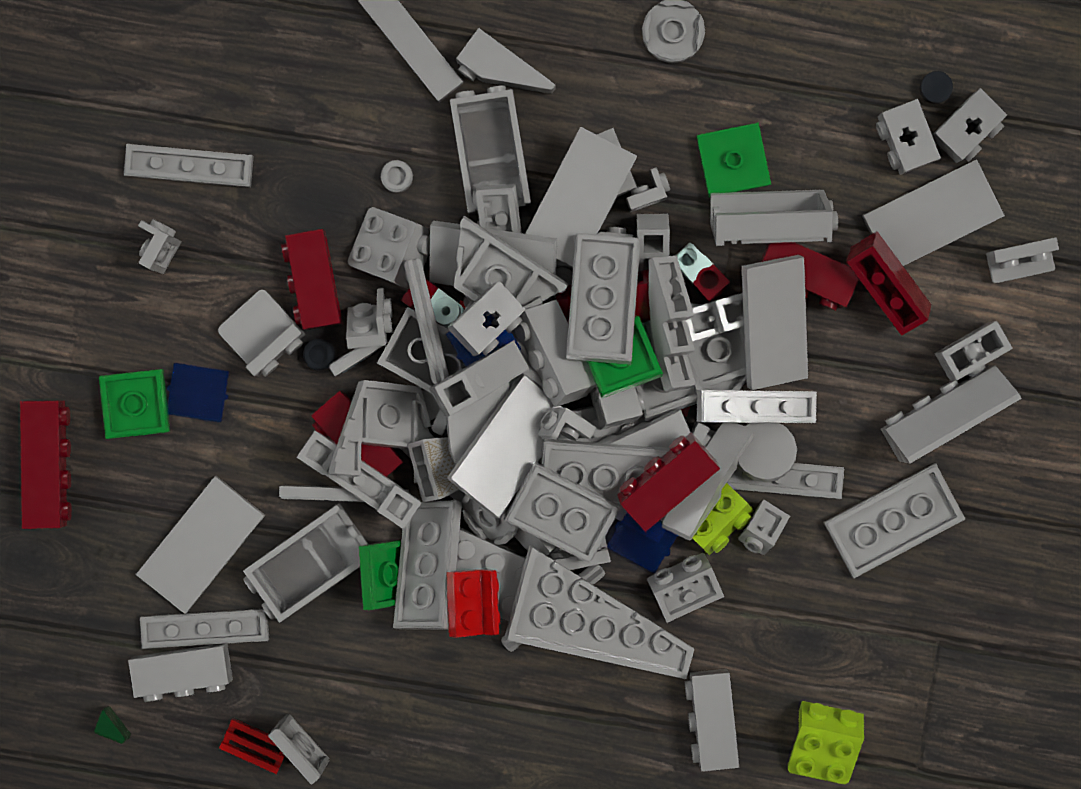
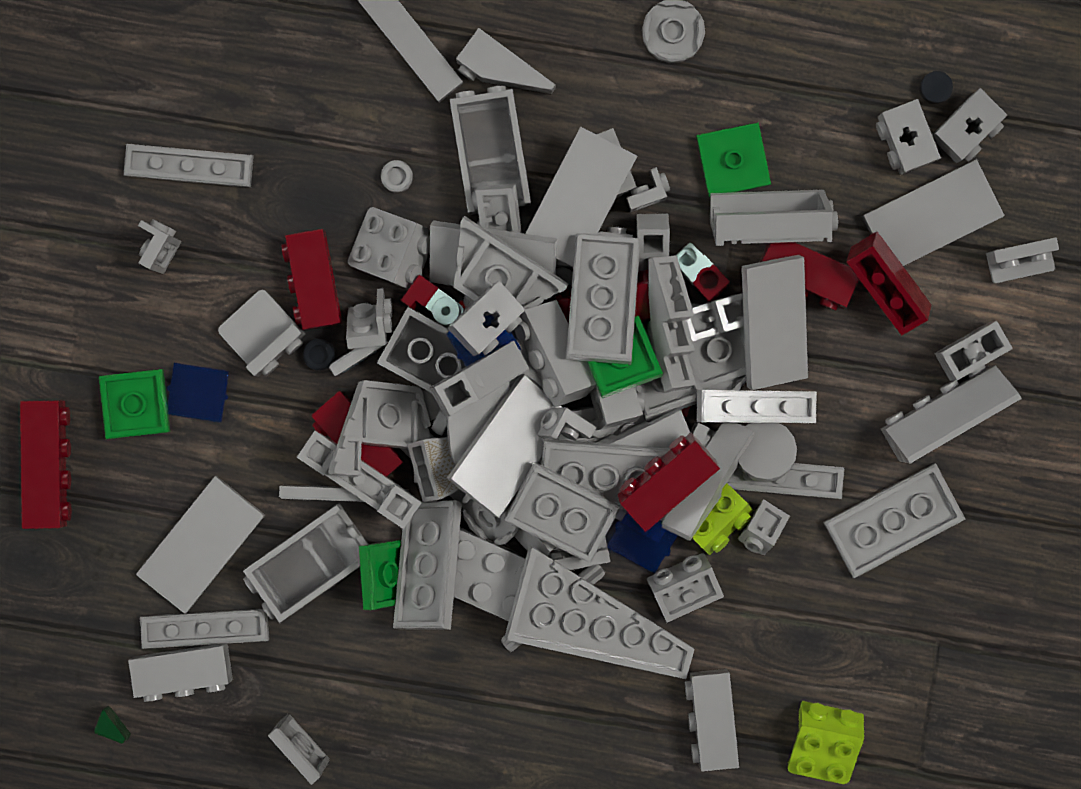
red tile [219,718,285,774] -> none
light grey axle [404,258,449,384] -> none
red bracket [446,569,501,638] -> none

